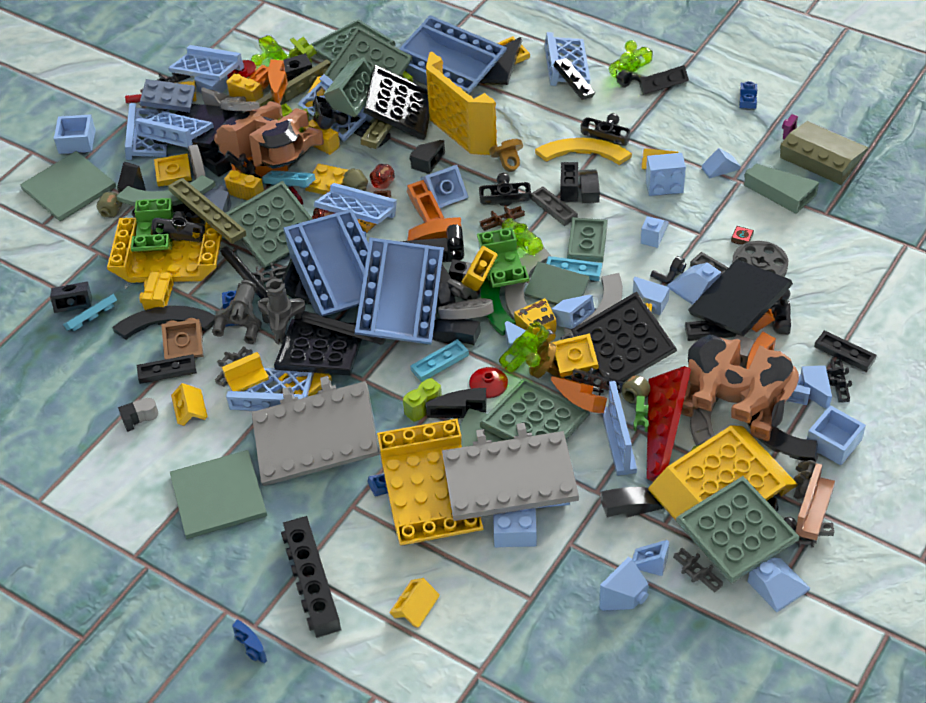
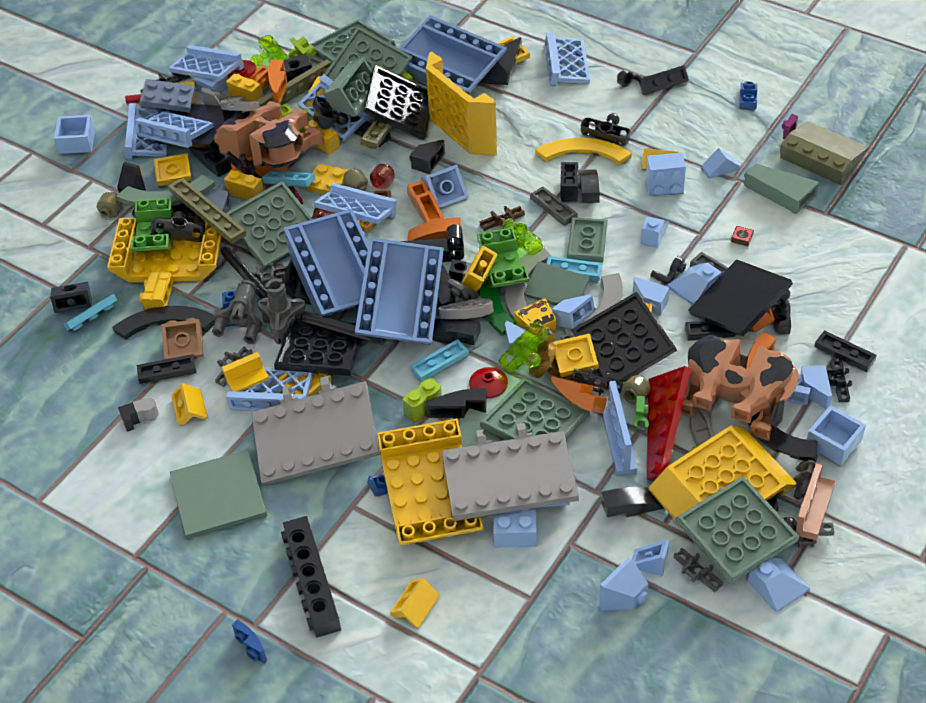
sand green tile [20,151,116,221] -> none
light grey piece [188,144,206,179] -> none
black piece [479,173,531,206] -> none
pearl gold tile [489,139,523,172] -> none
plate [553,58,595,100] -> none
clear neon green piece [609,40,653,79] -> none
dark grey wedge [732,241,789,277] -> none

